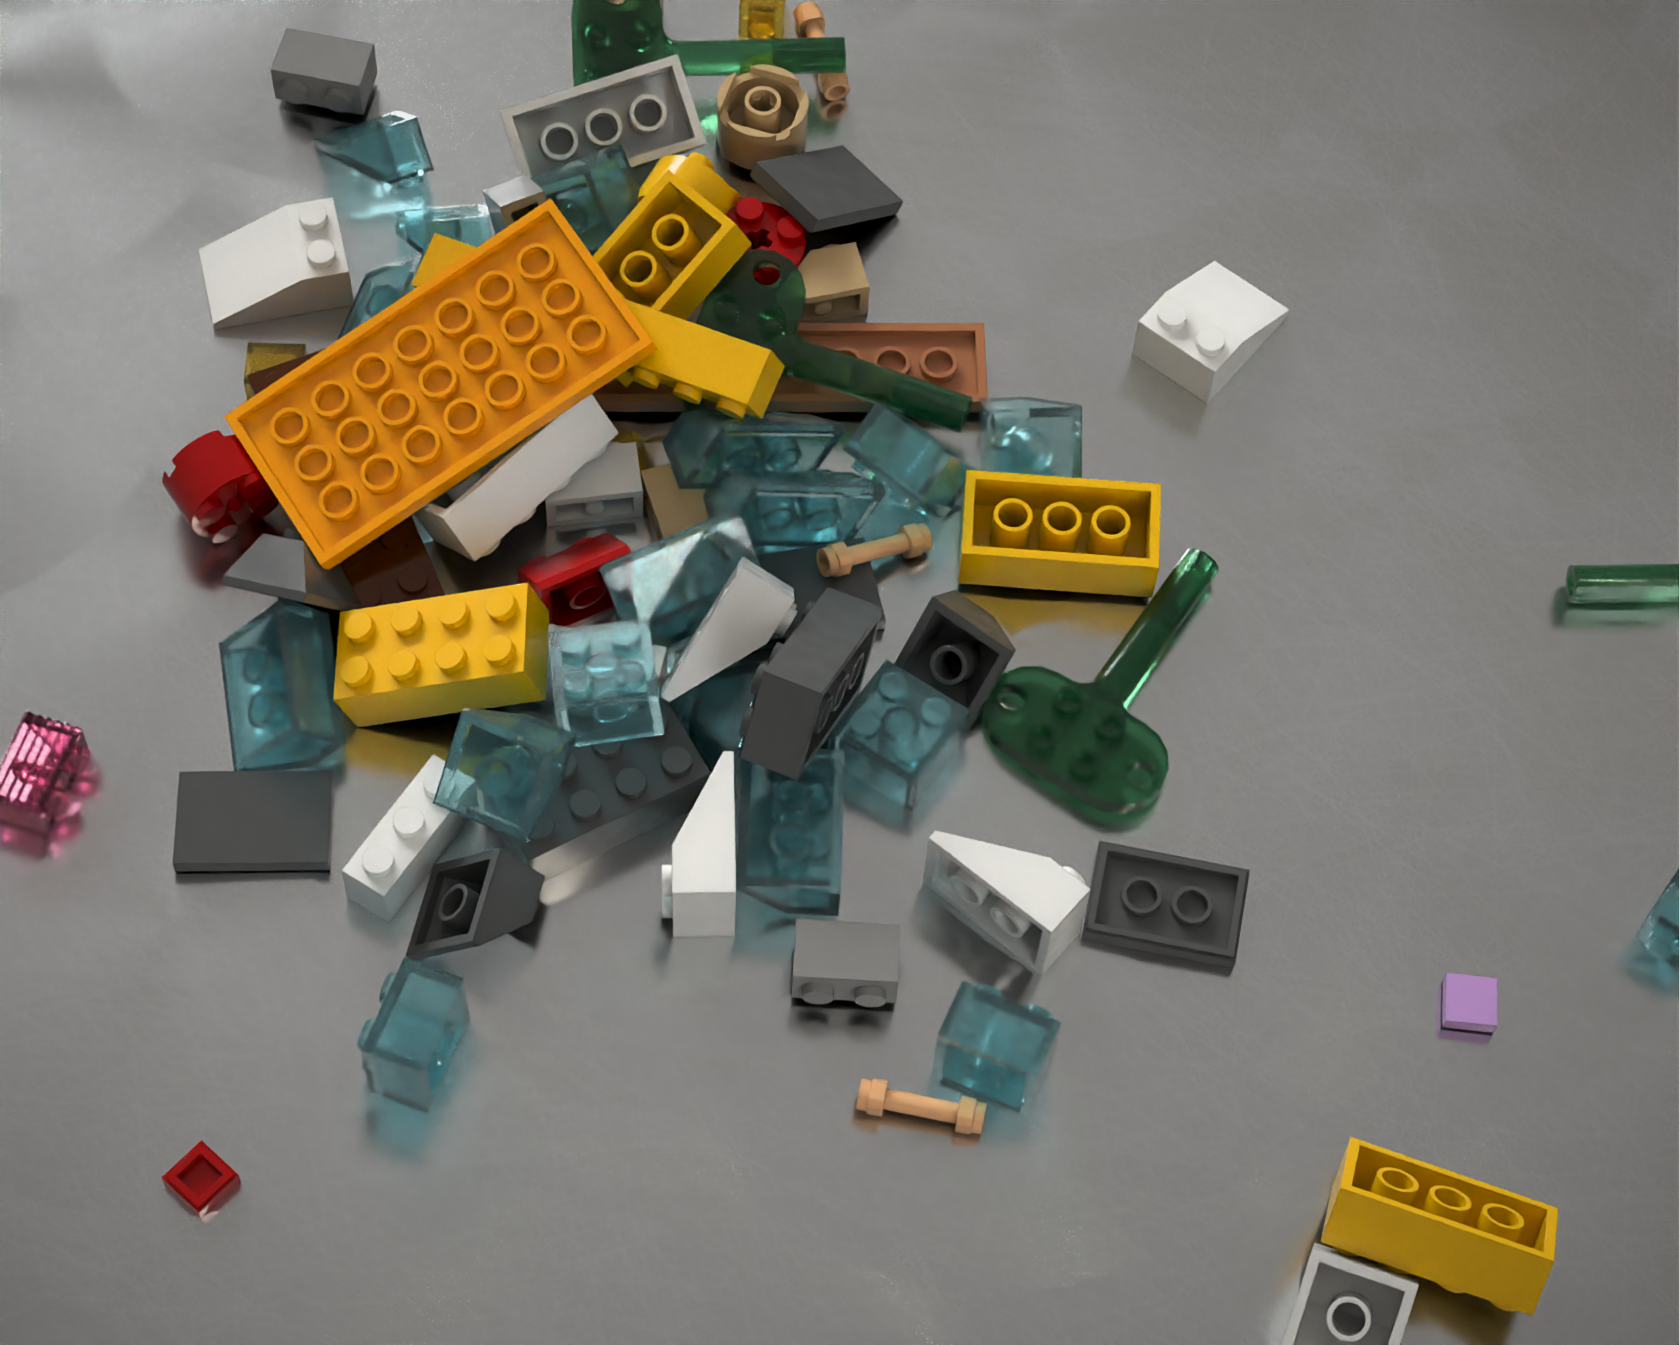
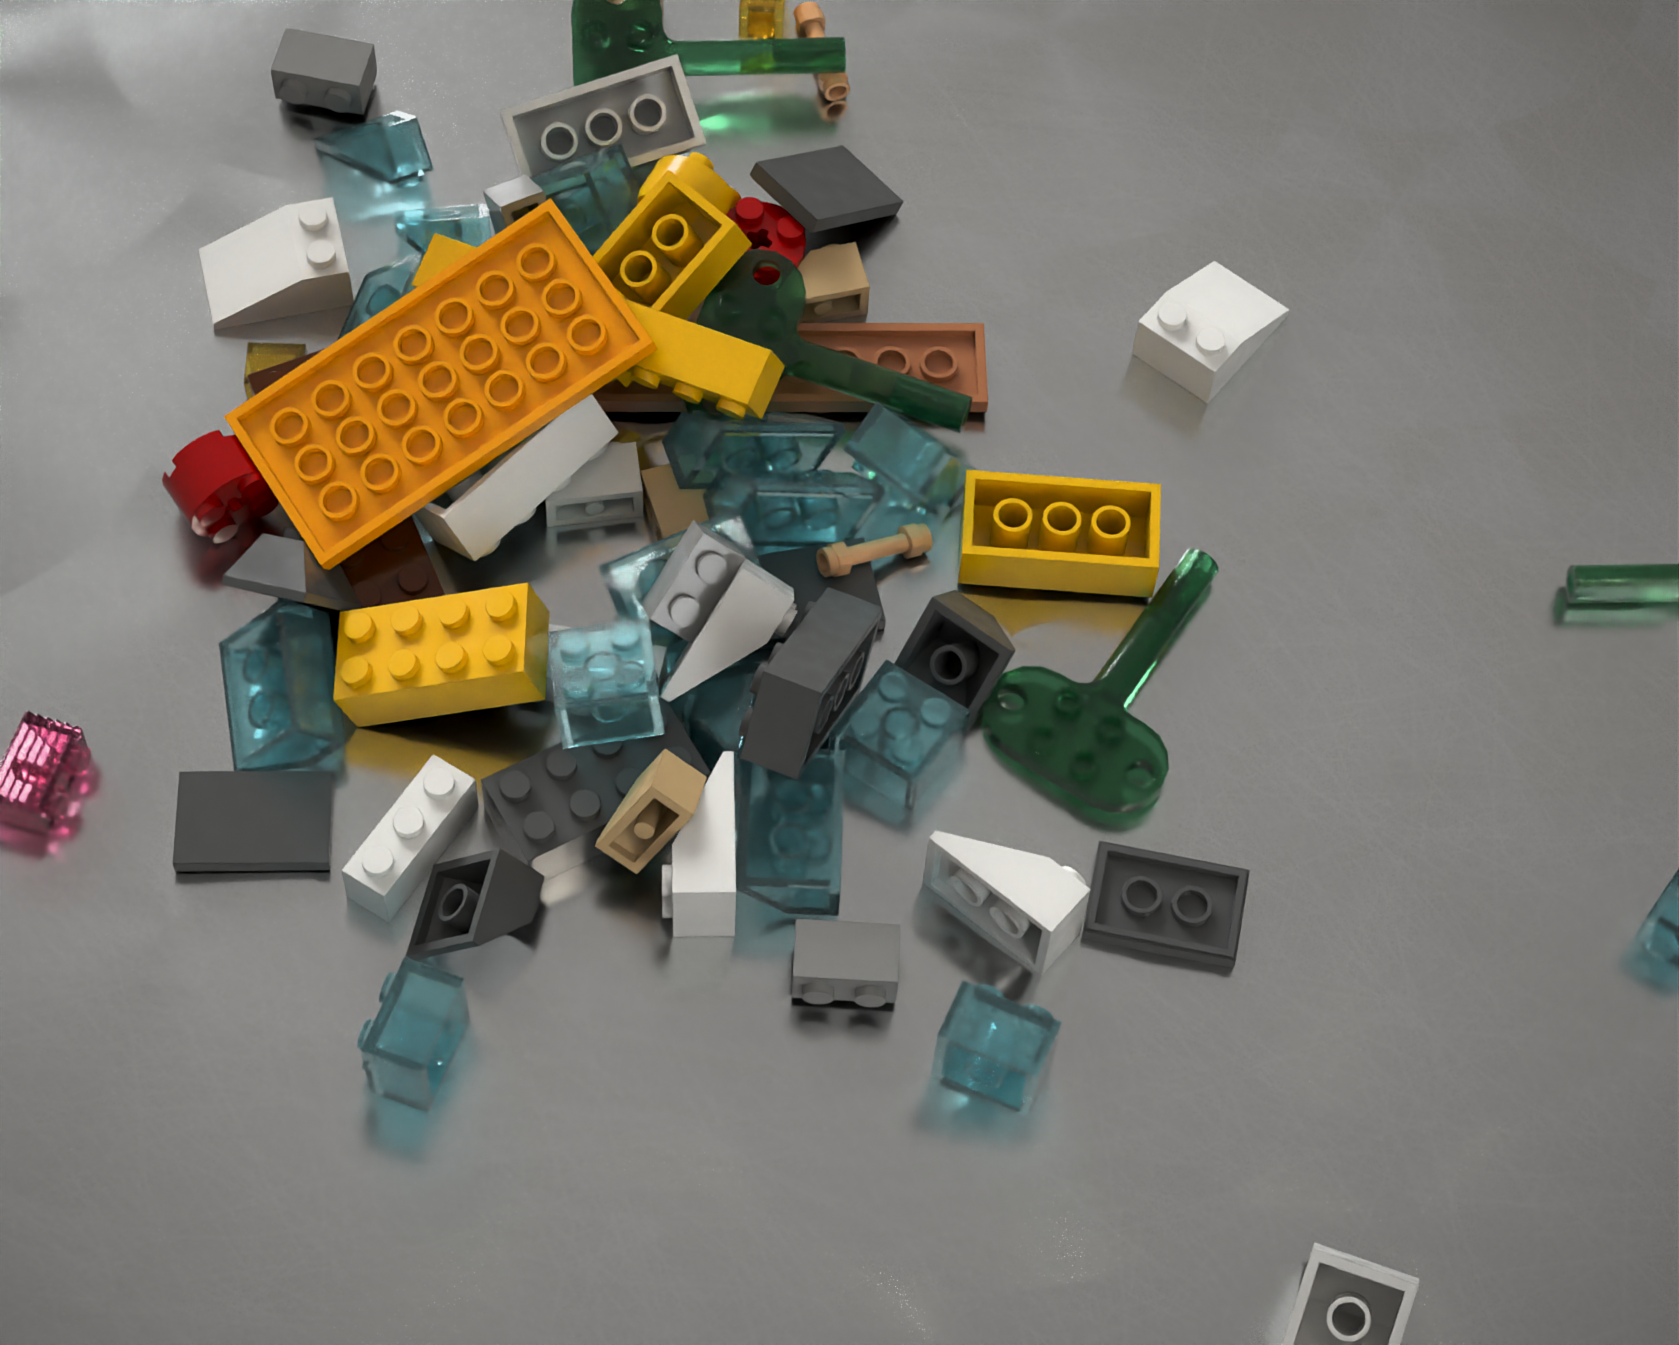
red tile [161,1140,241,1219] -> none
clear light blue slope [433,708,577,843] -> none
red slope [517,532,633,628] -> none
tan brick [717,64,809,170] -> none
light nougat bar [856,1078,987,1135] -> none
clear light blue slope [979,397,1082,478] -> none
yellow brick [1321,1137,1558,1316] -> none
lavender tile [1442,972,1498,1033] -> none
none -> tan slope [595,749,707,874]
none -> light grey brick [640,520,746,643]

